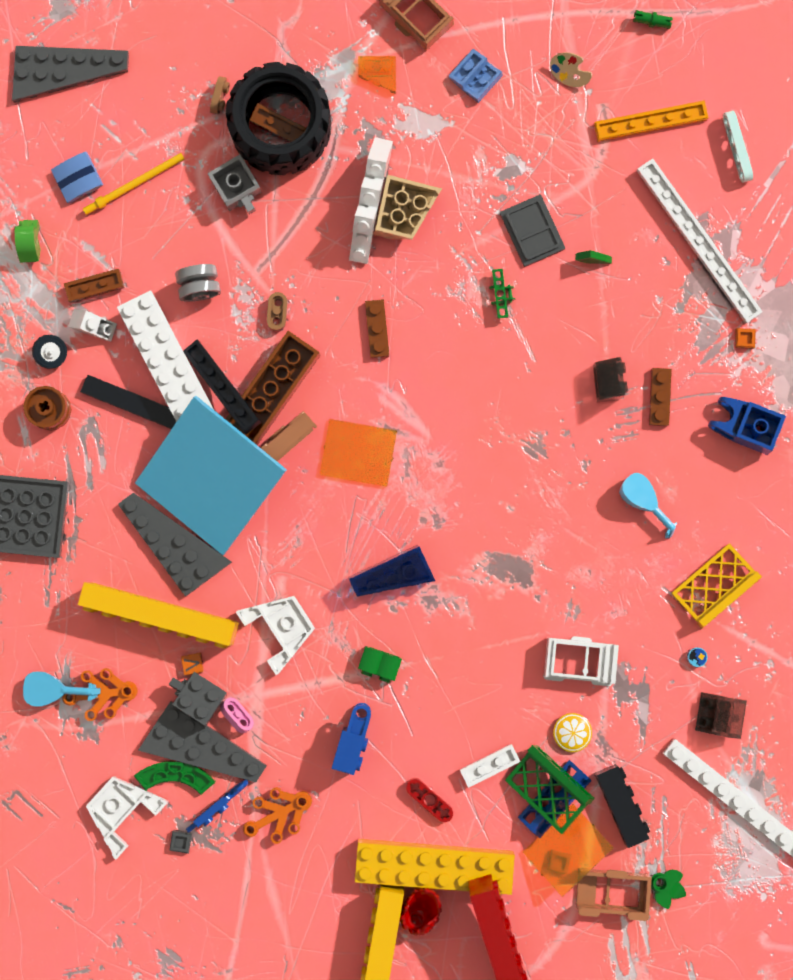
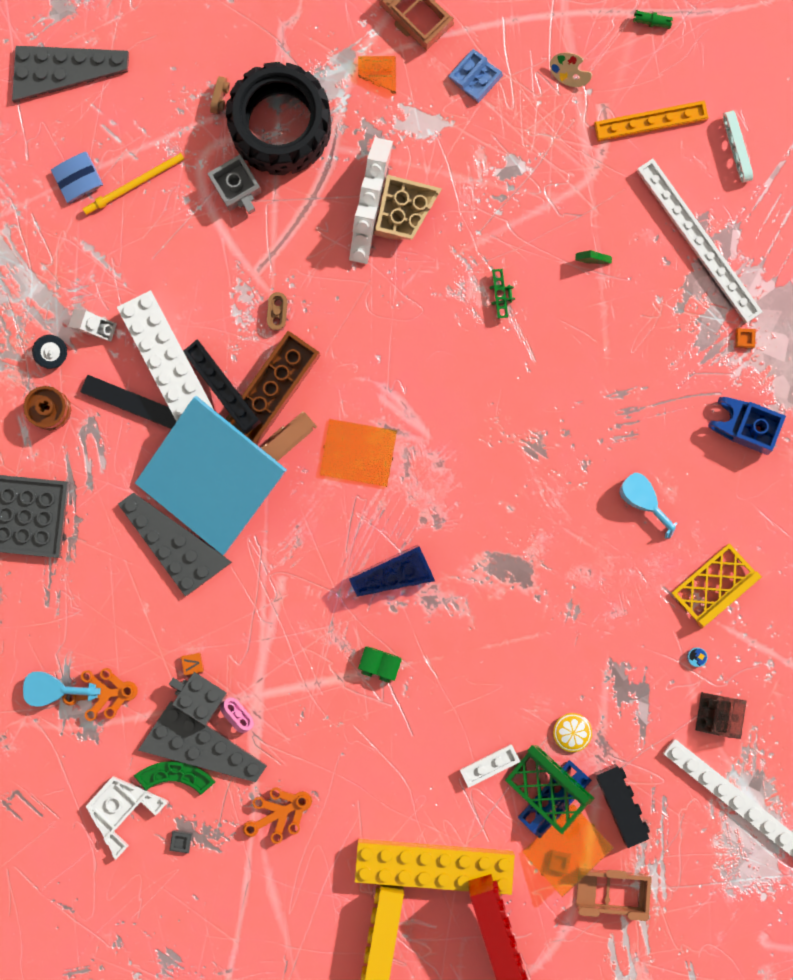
bright green brick [15,220,41,263] -> none
dark orange plate [64,268,125,303] -> none
yellow brick [78,582,240,648] -> none
light grey wheel [175,264,221,302] -> none
blue plate [186,780,249,833] -> none
white wing [236,596,315,675] -> none
dark orange plate [249,103,306,142] -> none
blue brick [331,703,371,775] -> none
dark orange plate [365,299,390,358] -> none
red piece [399,888,442,936] -> none
red beam [406,778,453,822] -> none
dark grey piece [500,194,566,267] -> none
white piece [543,636,619,686] -> none
clear smoke slope [593,357,628,402] -> none
dark orange plate [649,368,672,426] -> none
green plate [651,869,686,909] -> none

